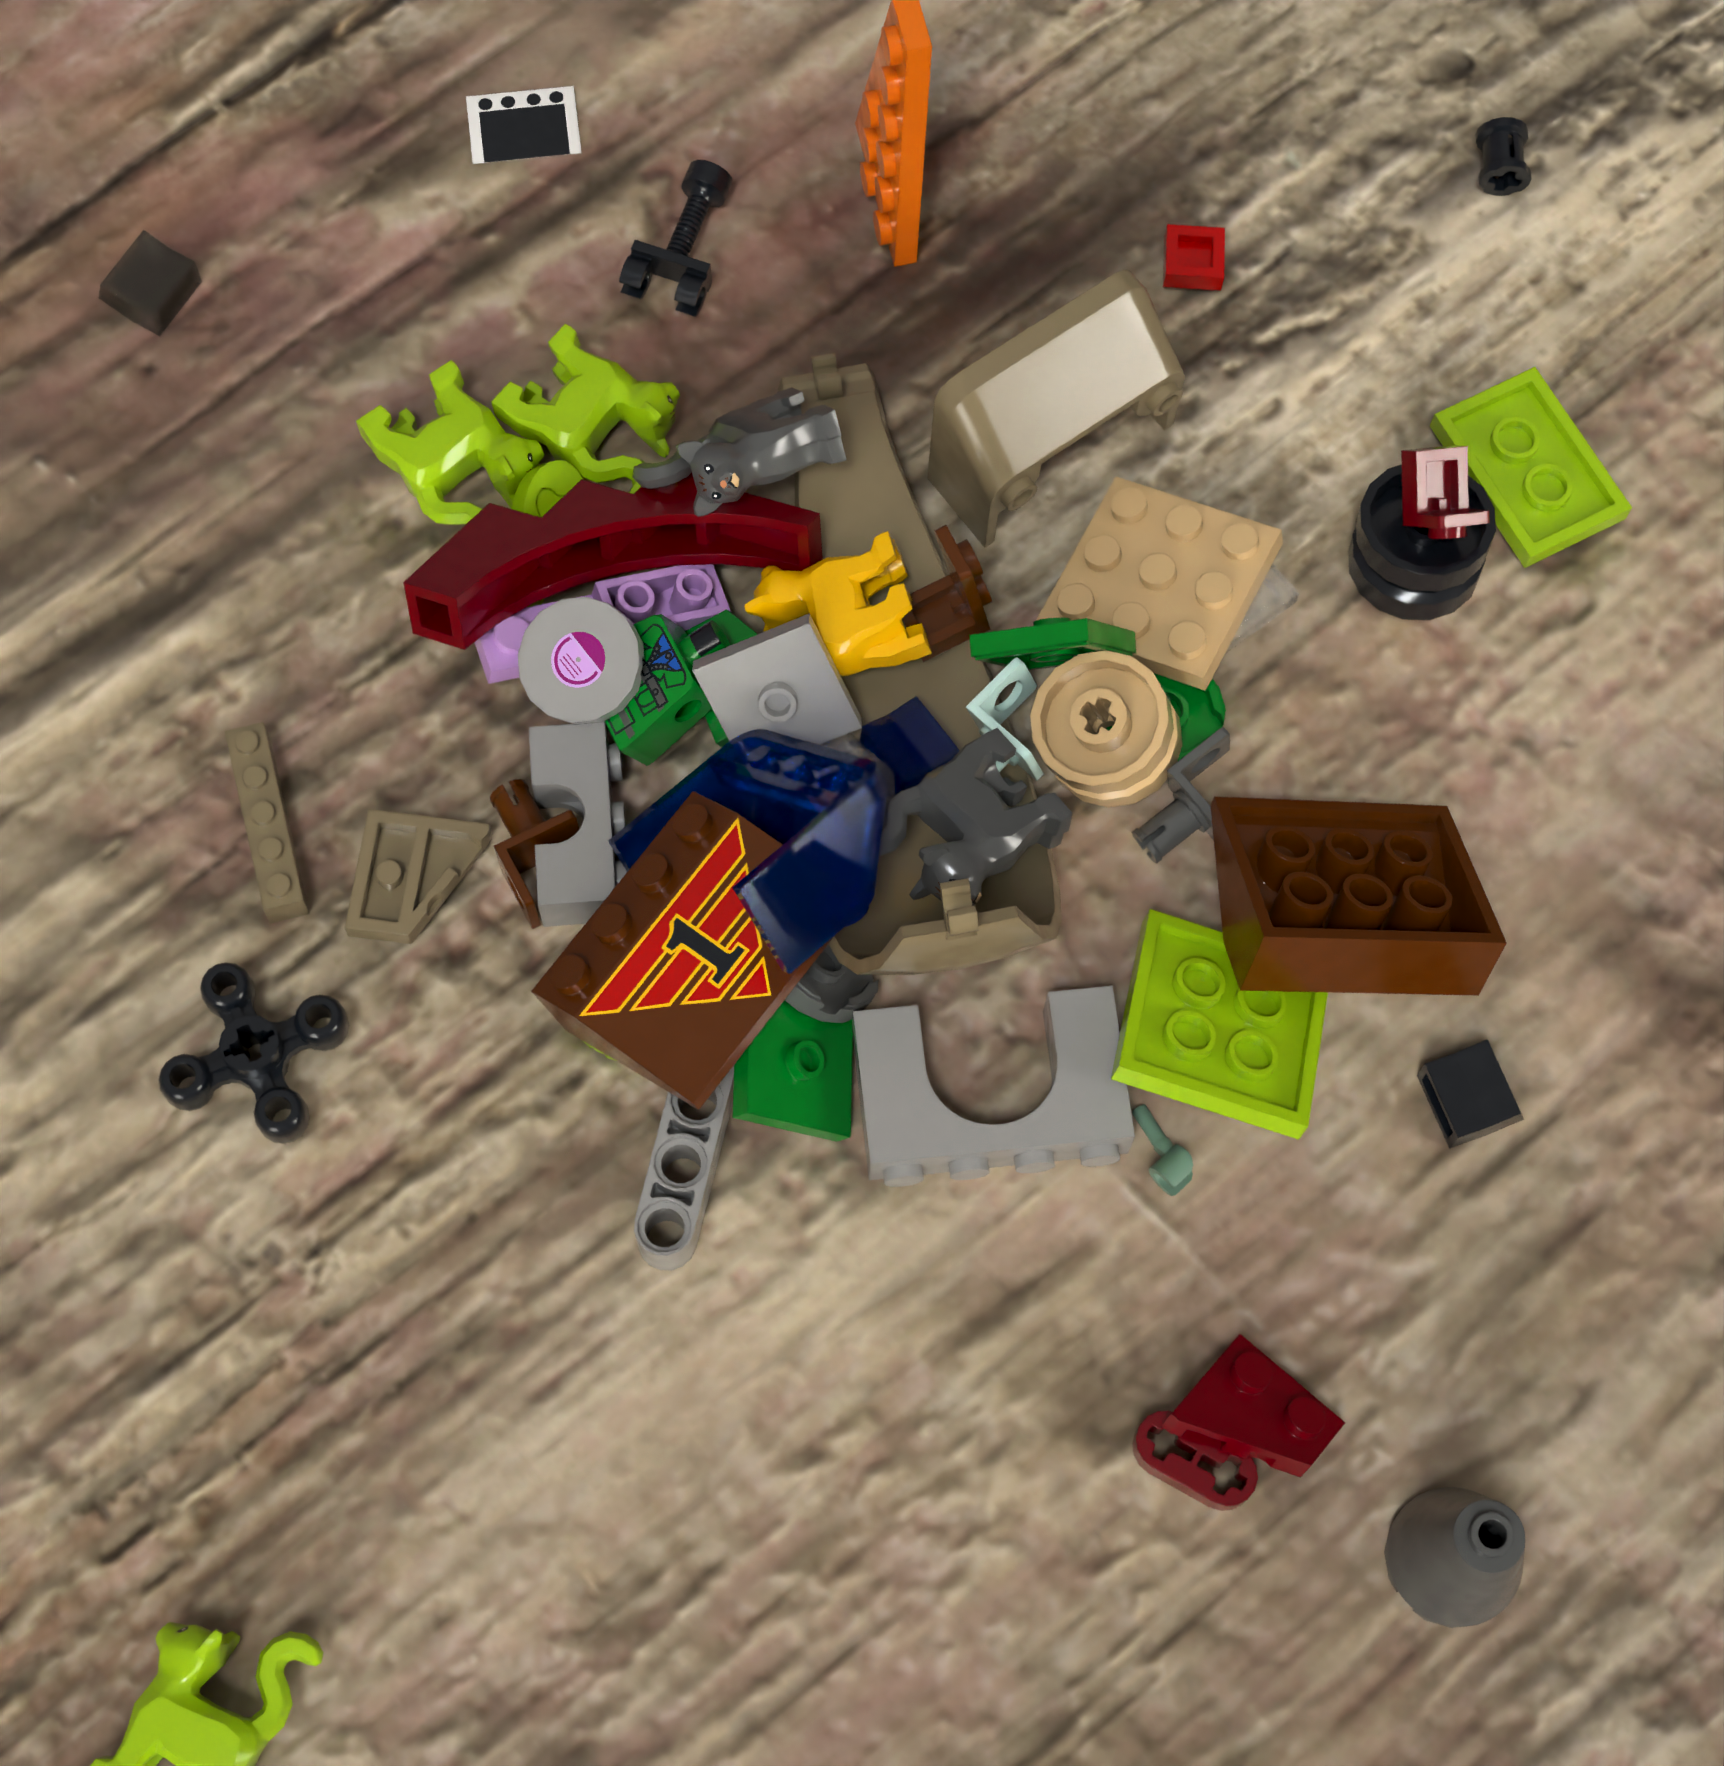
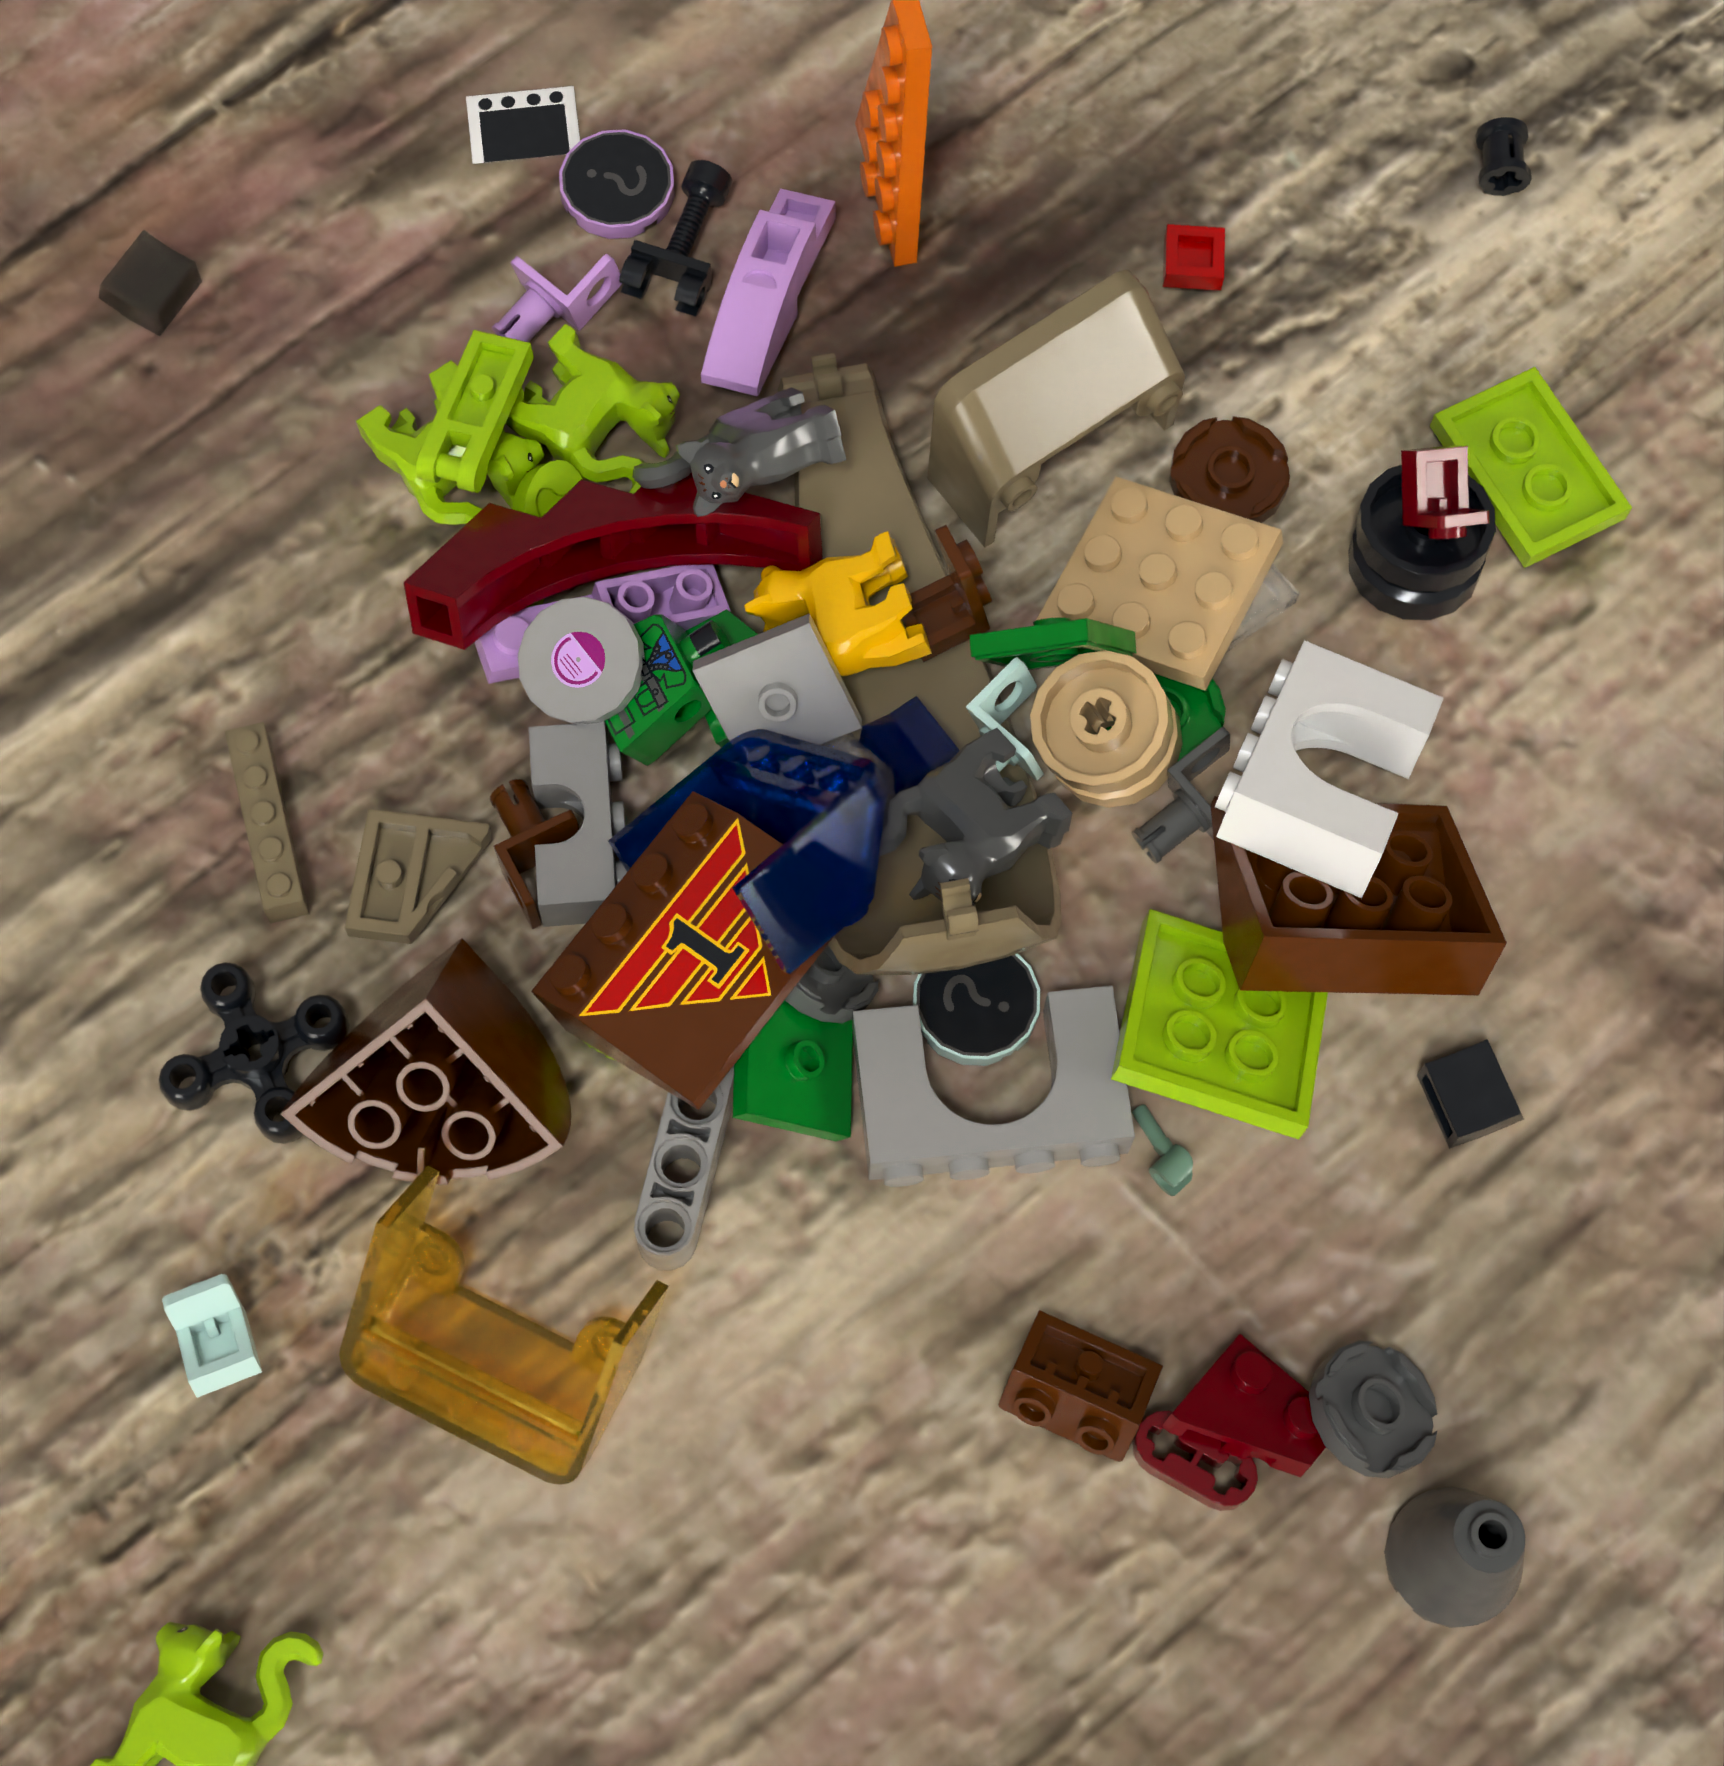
none -> light aqua bracket [162,1274,262,1398]
none -> reddish brown brick [280,938,572,1185]
none -> clear yellow windscreen [339,1166,669,1485]
none -> lime plate [416,330,534,493]
none -> lavender bracket [492,254,622,342]
none -> black tile [559,130,675,239]
none -> lavender slope [701,189,836,396]
none -> black tile [913,953,1040,1066]
none -> reddish brown bracket [998,1310,1163,1462]
none -> reddish brown tile [1169,416,1290,523]
none -> white arch [1215,640,1444,898]
none -> dark grey tile [1309,1341,1437,1478]

